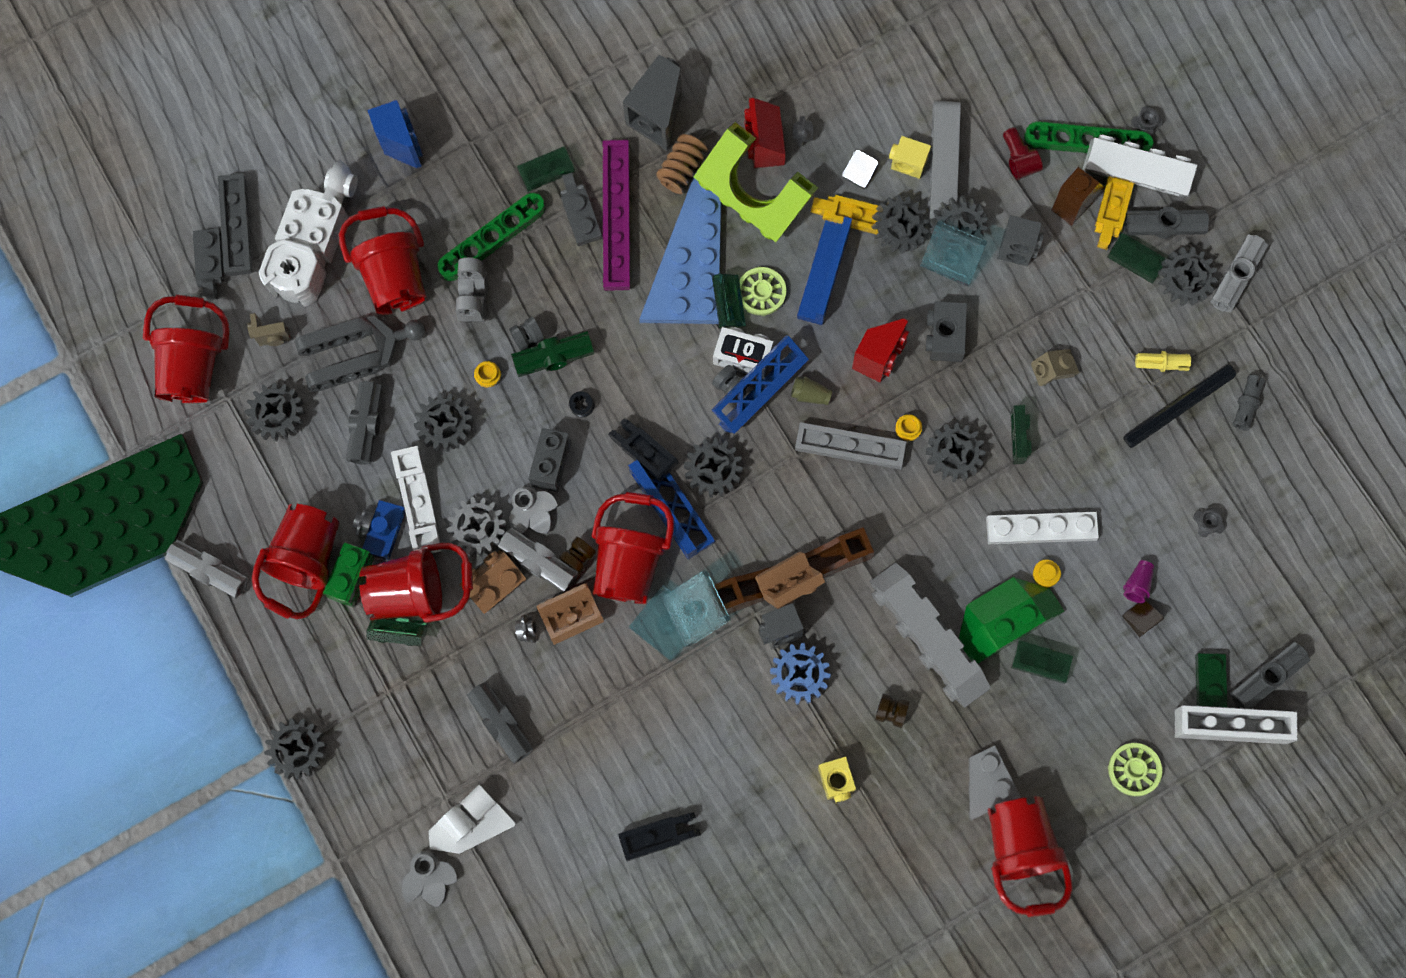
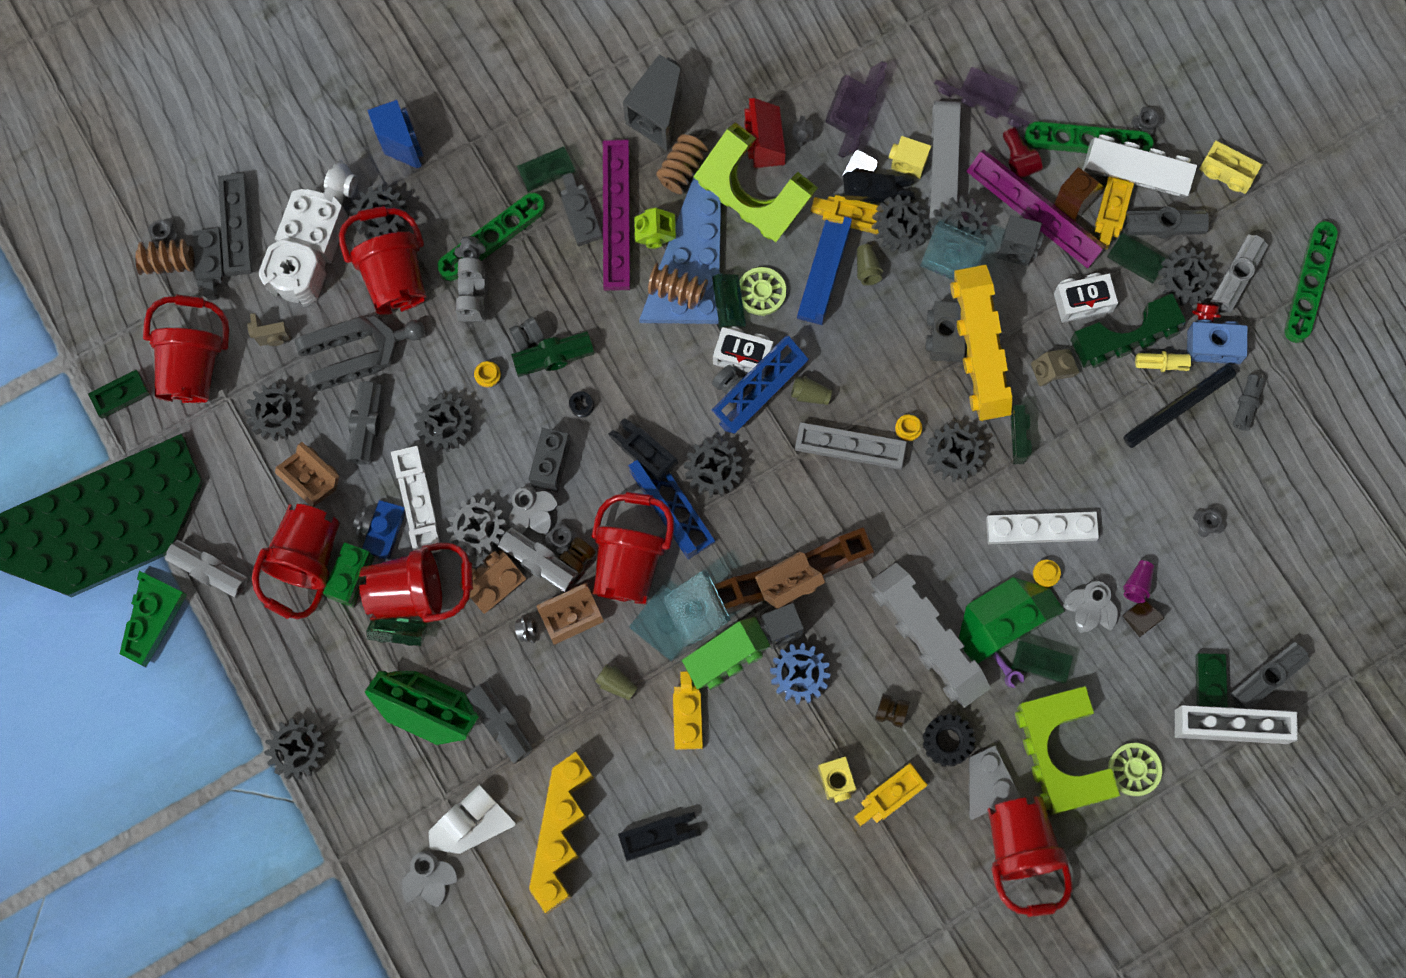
red slope [852,318,910,383] -> none
none -> dark green plate [88,369,150,419]
none -> green wing [119,571,187,667]
none -> medium nougat piece [135,239,195,275]
none -> flat silver plate [148,219,178,247]
none -> medium nougat bracket [275,442,339,507]
none -> dark grey gear [350,185,407,240]
none -> green wedge [365,671,479,745]
none -> flat silver plate [455,236,486,259]
none -> yellow brick [529,752,594,914]
none -> flat silver plate [545,522,578,554]
none -> olive cone [595,664,638,701]
none -> lime brick [634,208,676,249]
none -> medium nougat piece [648,262,708,310]
none -> yellow hinge [673,671,703,750]
none -> bright green brick [682,617,771,690]
none -> clear purple bracket [824,61,887,158]
none -> black hinge [843,171,916,203]
none -> yellow hinge [853,763,928,827]
none -> olive cone [857,244,883,286]
none -> black tyre [923,714,975,767]
none -> clear purple bracket [934,67,1031,130]
none -> yellow brick [950,265,1012,421]
none -> magenta plate [966,149,1106,269]
none -> medium lavender hand [992,652,1024,688]
none -> lime arch [1015,686,1120,816]
none -> white brick [1054,273,1118,323]
none -> light grey plate [1063,581,1118,633]
none -> dark green arch [1070,294,1186,368]
none -> medium blue brick [1187,320,1247,364]
none -> red plate [1192,303,1221,322]
none -> light yellow bracket [1199,140,1262,194]
none -> green beam [1284,221,1338,343]

